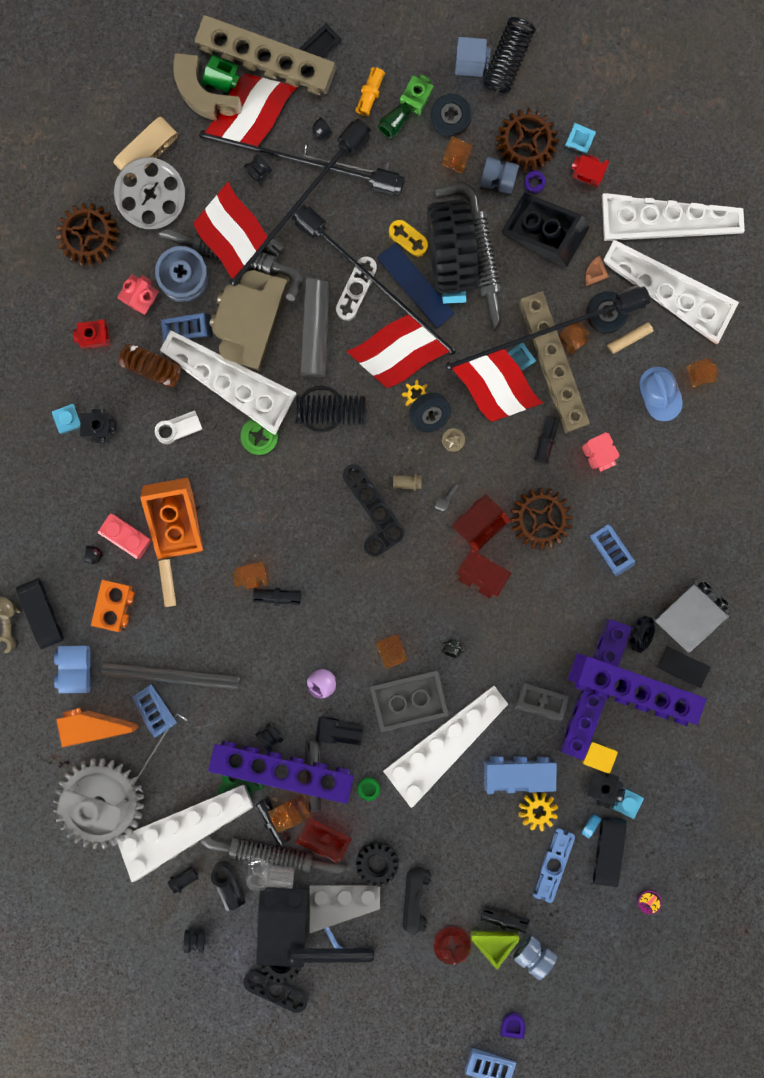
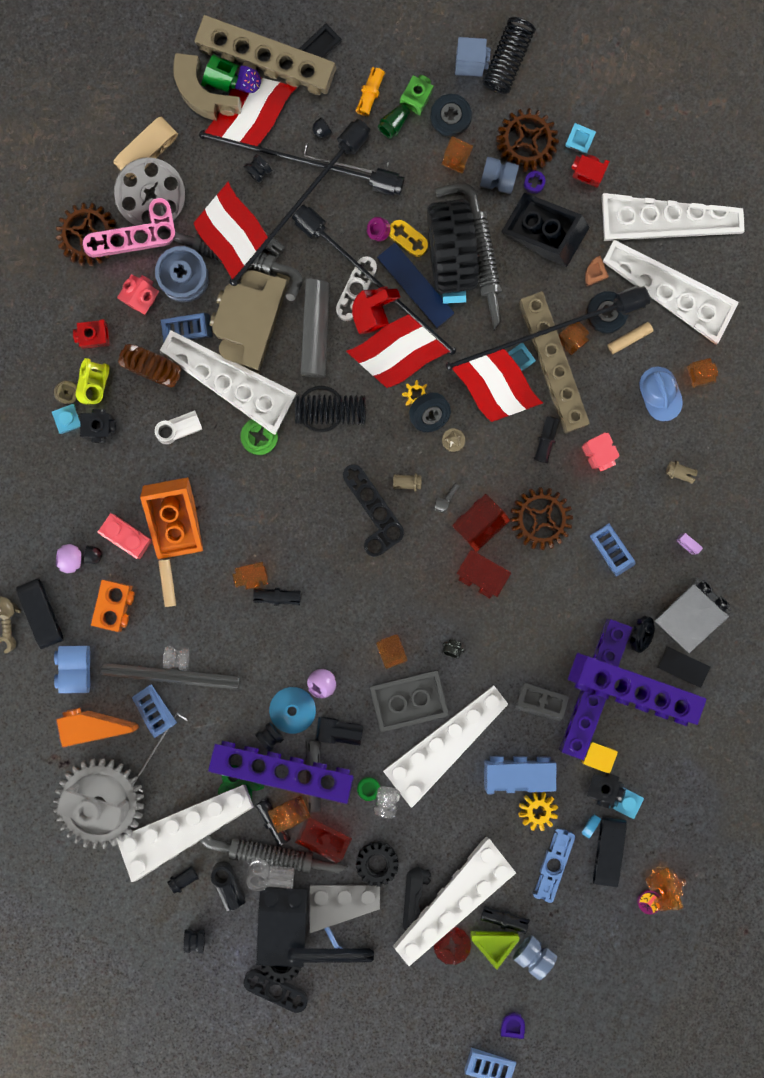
none -> dark tan tile [54,380,77,404]
none -> lavender piece [56,544,81,574]
none -> neon yellow piece [76,358,109,404]
none -> bright pink beam [83,198,175,257]
none -> clear wheel [163,646,190,671]
none -> dark purple tile [235,66,261,93]
none -> dark azure dish [269,687,316,734]
none -> red brick [352,286,401,334]
none -> magenta tile [367,217,391,242]
none -> clear wheel [374,786,400,818]
none -> white wing [393,836,516,966]
none -> clear orange hips [645,867,687,911]
none -> dark tan pin [666,461,698,484]
none -> lavender tile [676,533,703,555]

